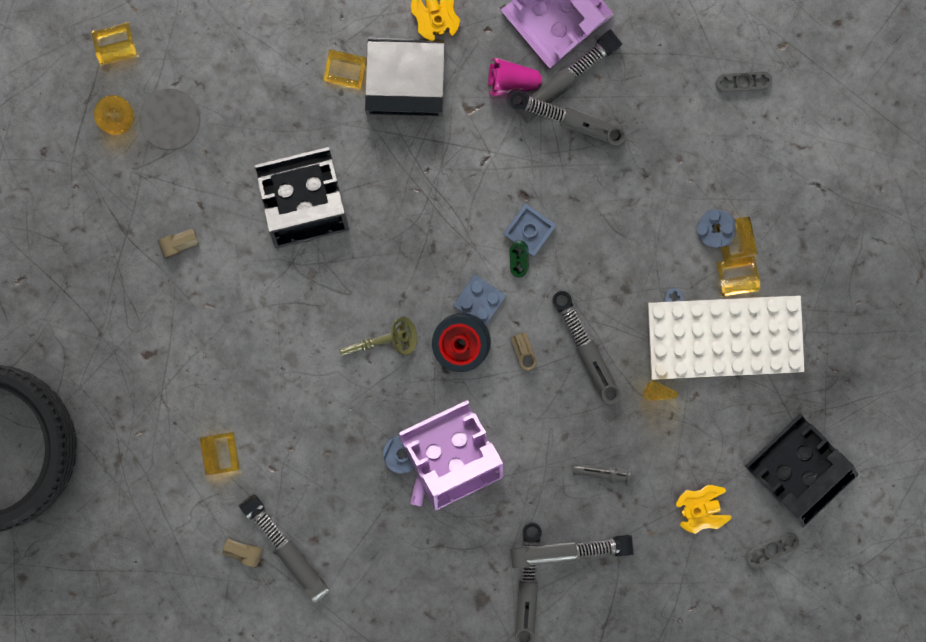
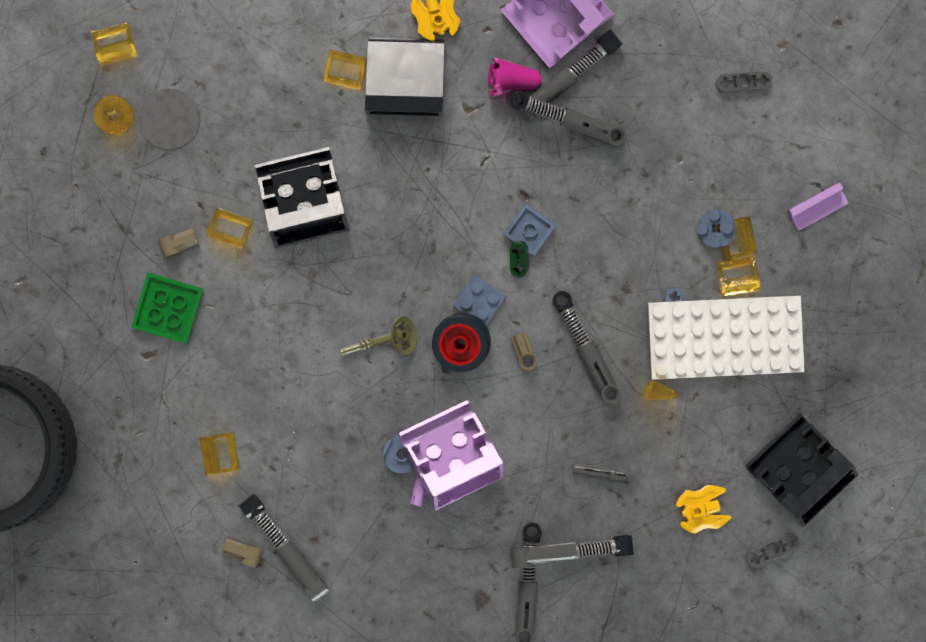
none -> green plate [131,272,203,344]
none -> clear yellow tile [206,208,253,249]
none -> lavender panel [787,182,848,230]

